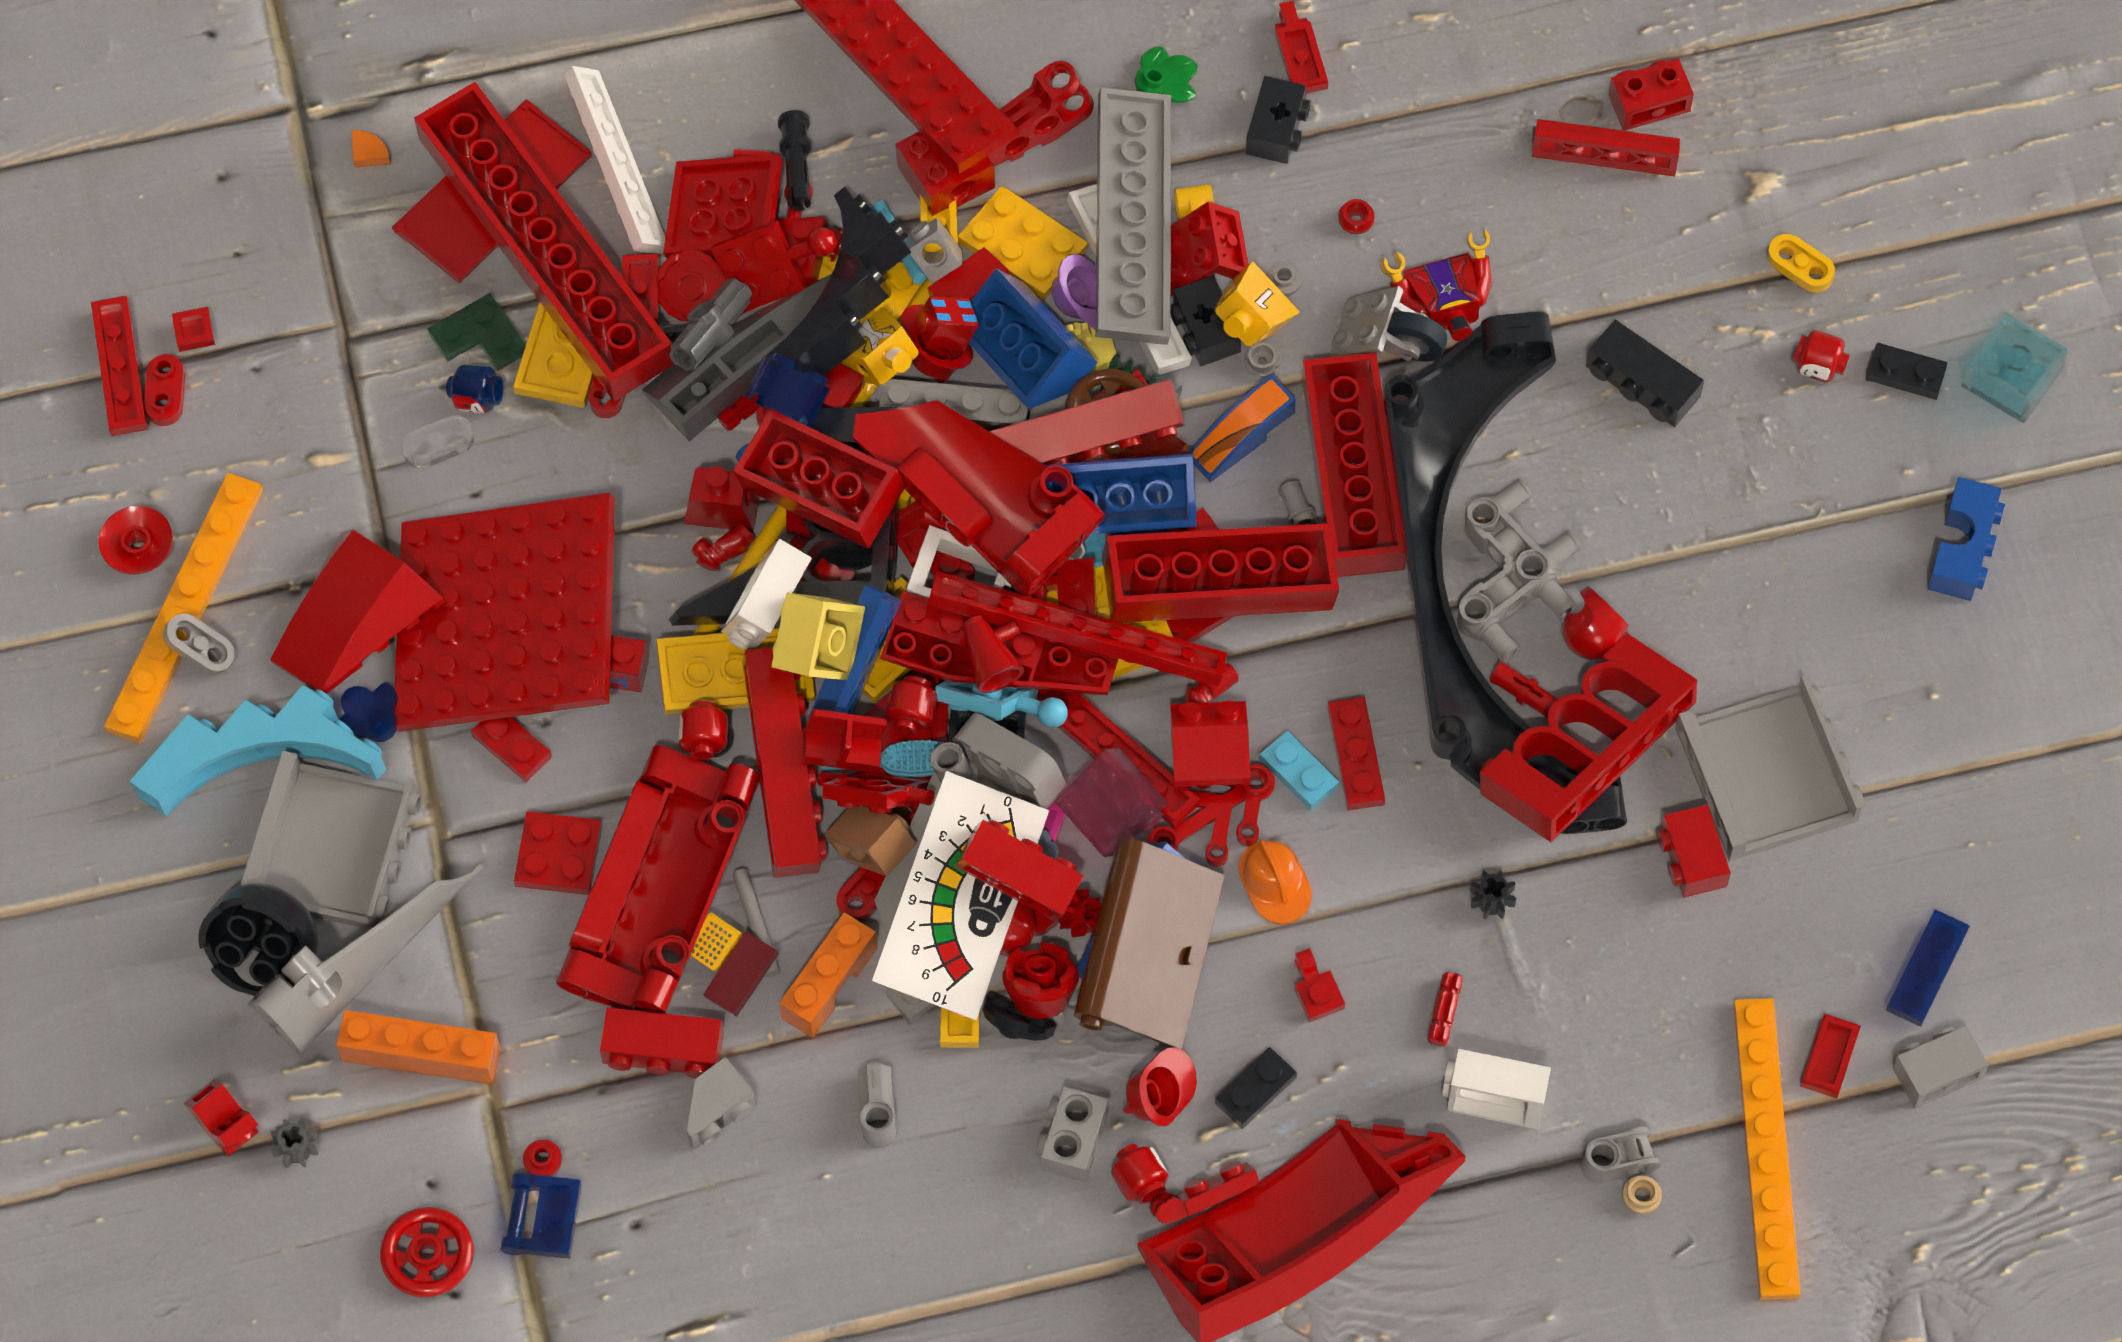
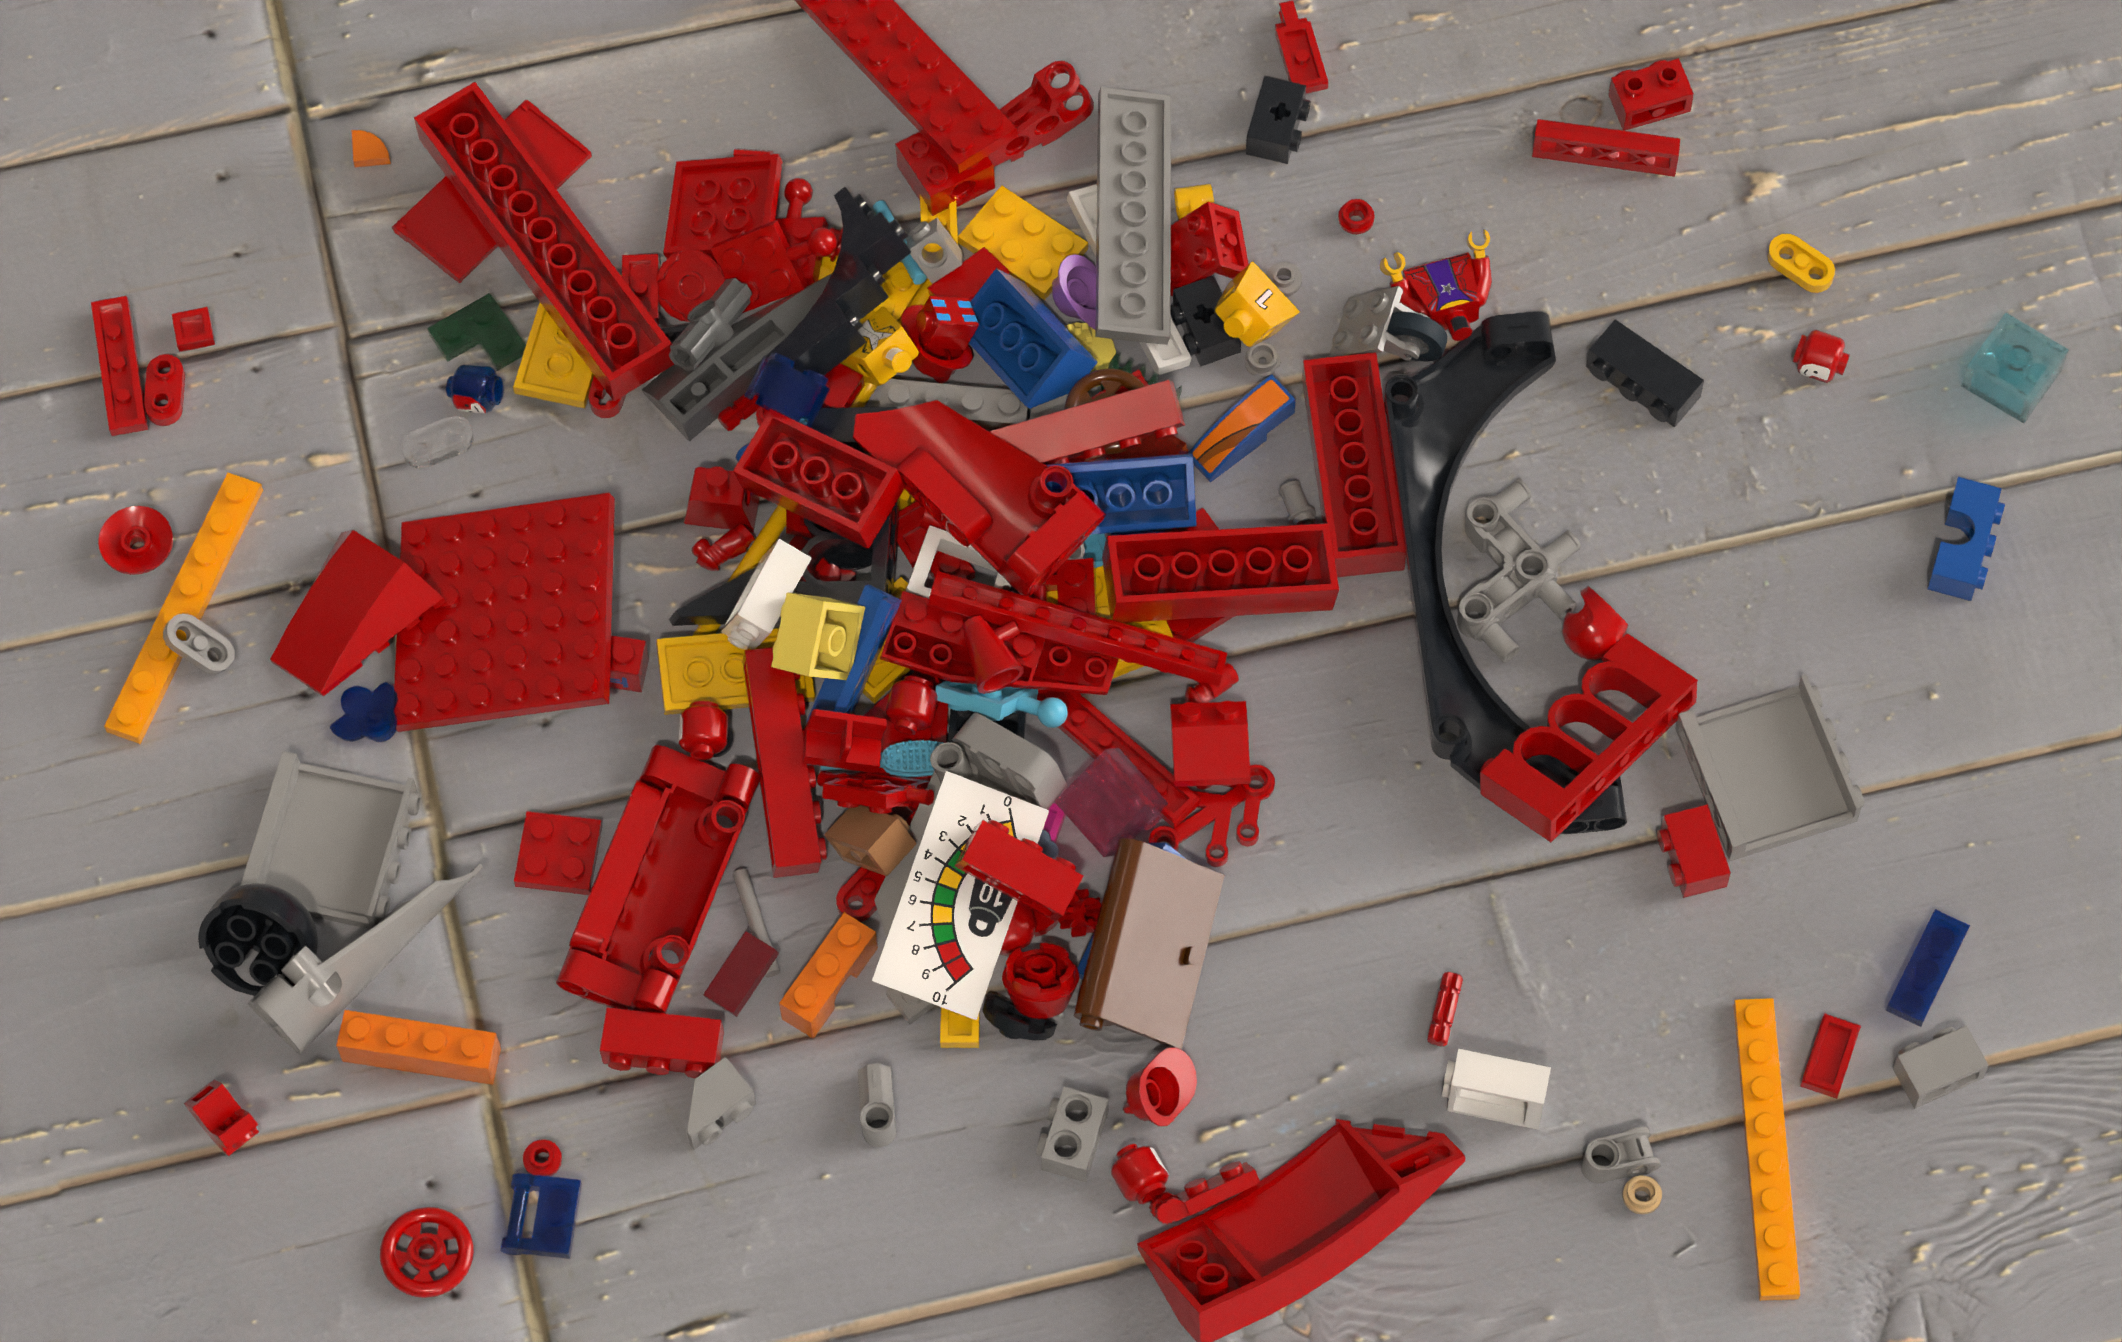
medium azure arch [129,685,387,817] -> none
dark grey gear [270,1118,319,1168] -> none
red plate [471,717,552,783] -> none
white plate [564,66,665,255] -> none
yellow slope [690,912,742,971] -> none
black pin [778,110,811,211] -> none
green plate [1134,46,1198,103] -> none
black plate [1215,1047,1297,1129] -> none
orange piece [1238,840,1312,925] -> none
medium azure plate [1259,731,1339,811] -> none
red plate [1294,948,1345,1023] -> none
red plate [1327,697,1385,811] -> none
black gear [1470,870,1517,919] -> none
red pin [1490,661,1558,718] -> none
black plate [1866,342,1948,400] -> none

